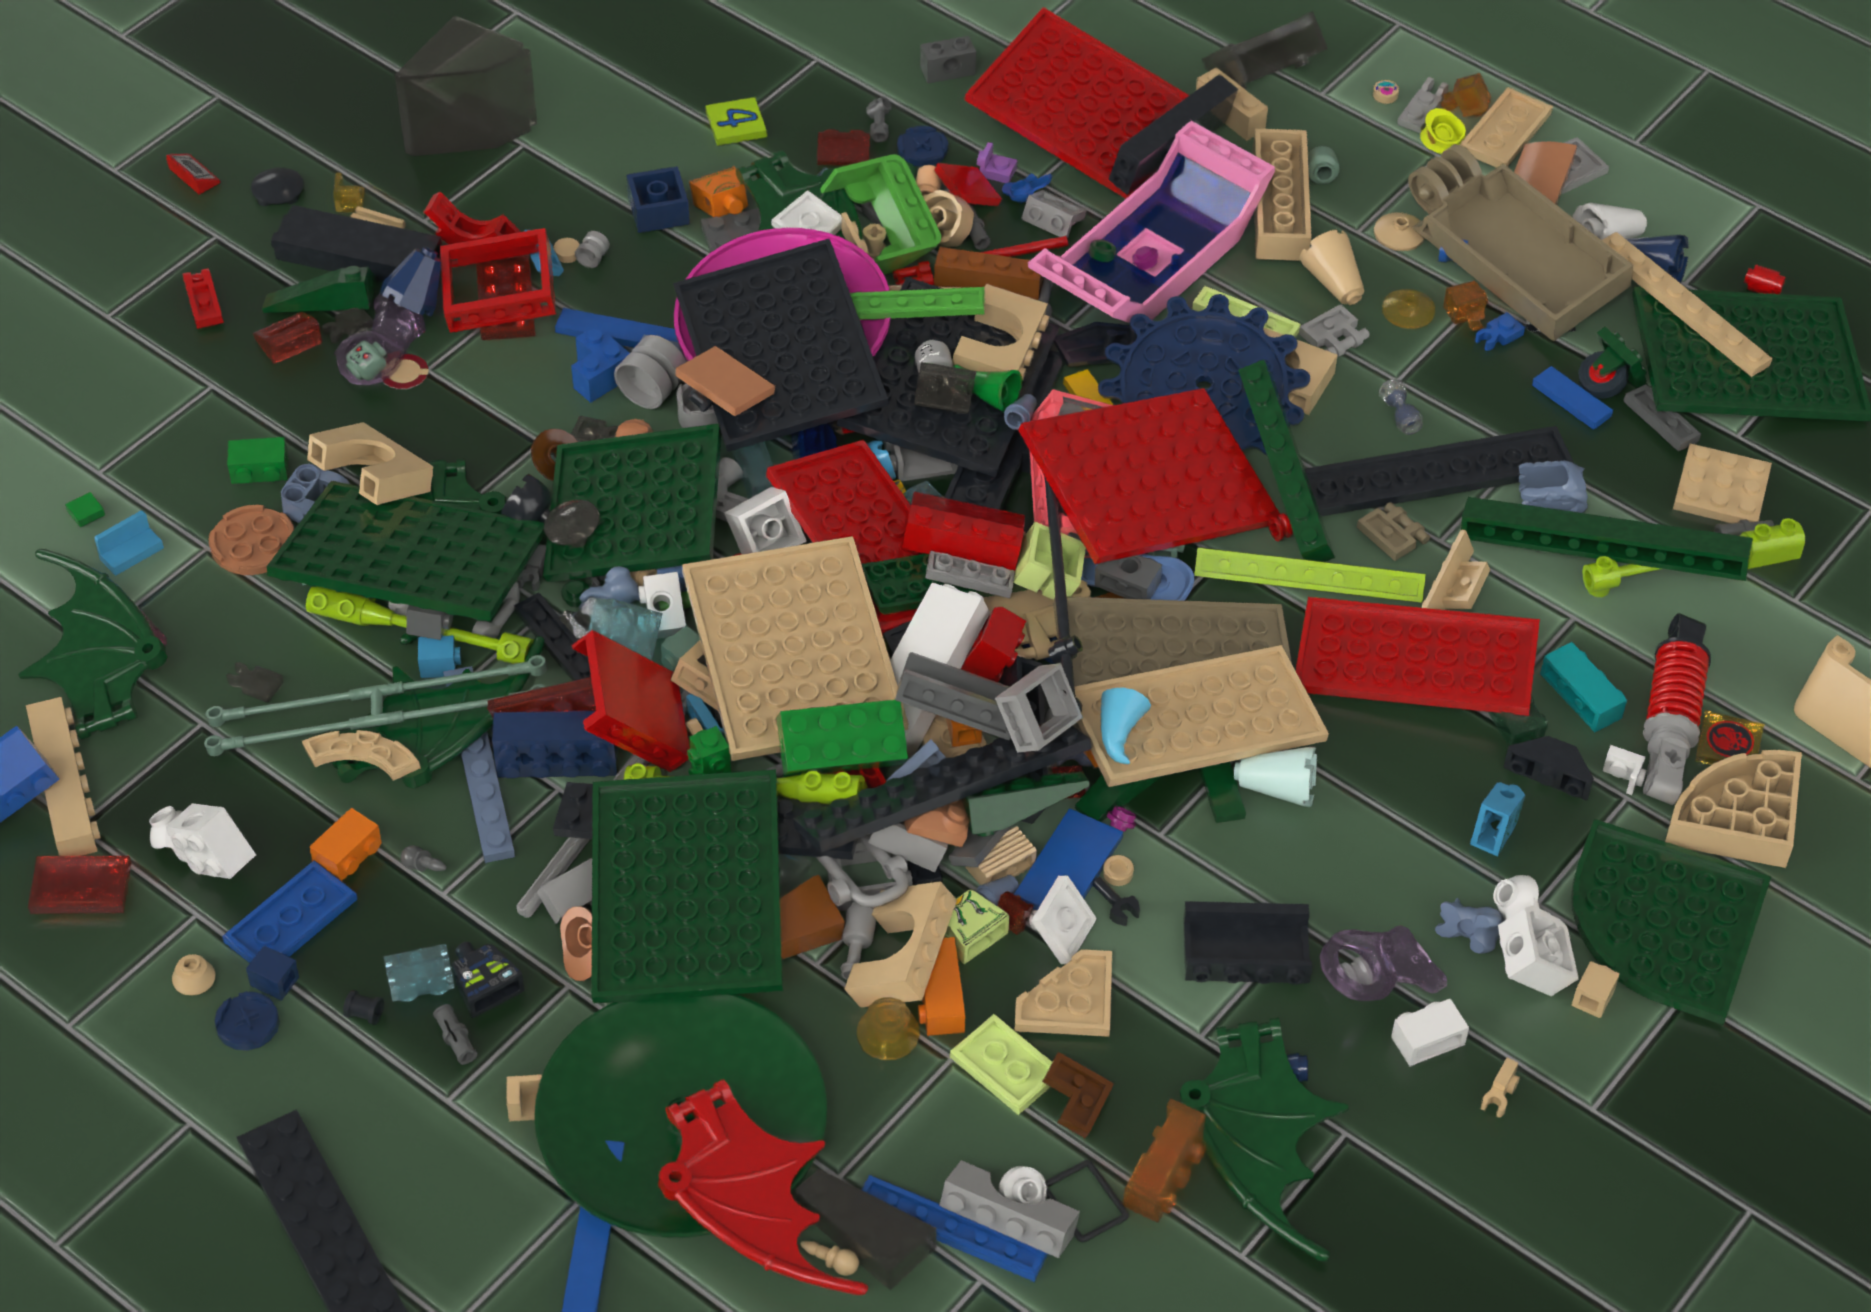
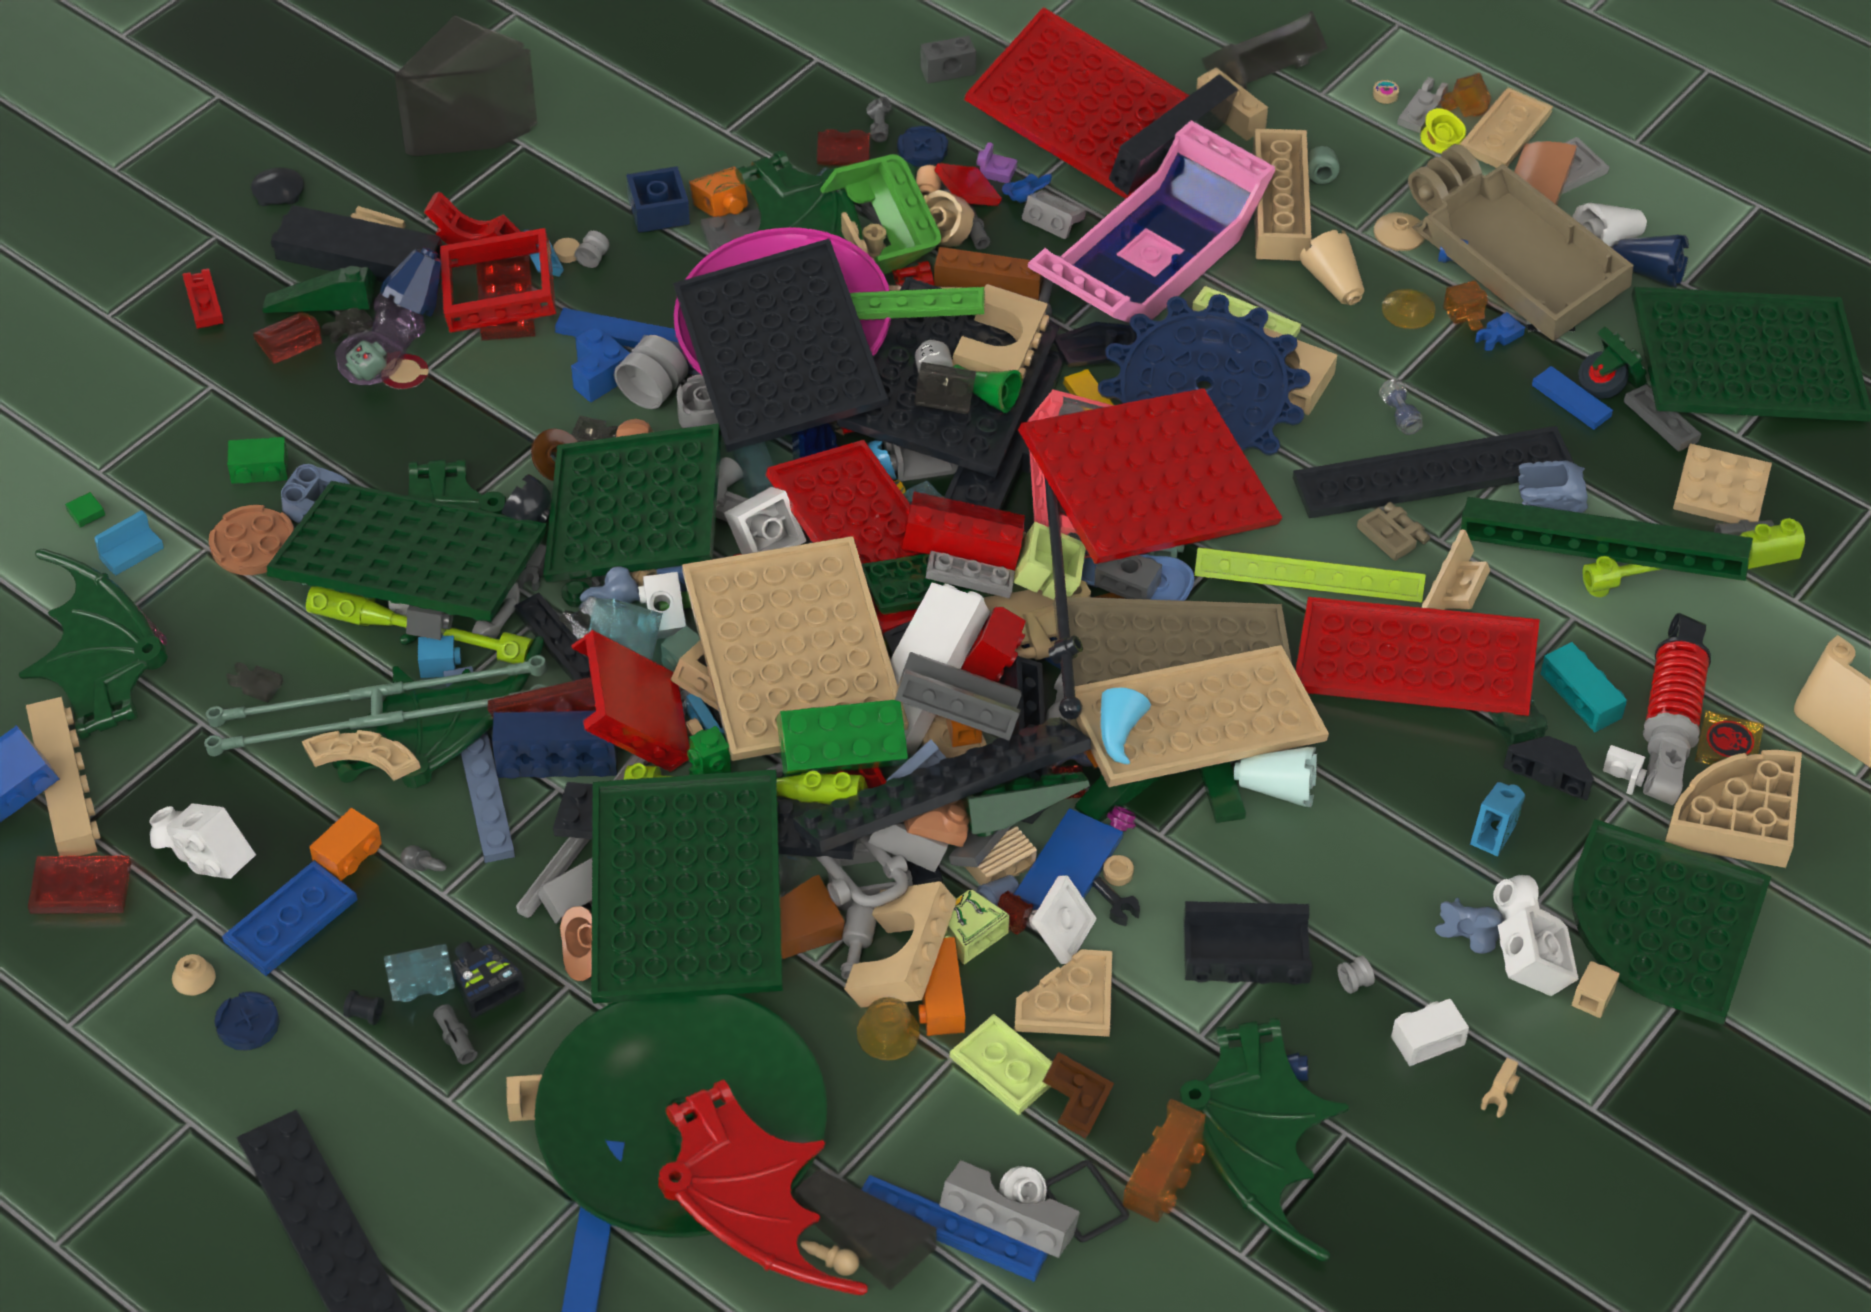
red slope [166,154,220,195] -> none
dark blue panel [246,946,299,1001] -> none
tan arch [307,422,433,505] -> none
clear yellow panel [333,172,365,212] -> none
clear smoke dish [544,500,601,548] -> none
nougat tile [675,346,775,416] -> none
black bar [687,389,714,412] -> none
lime tile [706,97,767,146] -> none
white tile [772,190,842,235] -> none
red bar [980,236,1068,257] -> none
light grey window [995,663,1083,753] -> none
sand blue cone [1004,394,1037,430] -> none
dark green tile [1089,239,1116,262] -> none
magenta plate [1132,246,1158,270] -> none
dark green brick [1238,359,1335,562] -> none
red bush [1268,513,1293,541] -> none
light grey plate [1299,304,1370,358] -> none
clear purple animal [1320,925,1447,1001] -> none
tan plate [1602,232,1773,377] -> none
red brick [1744,264,1786,294] -> none

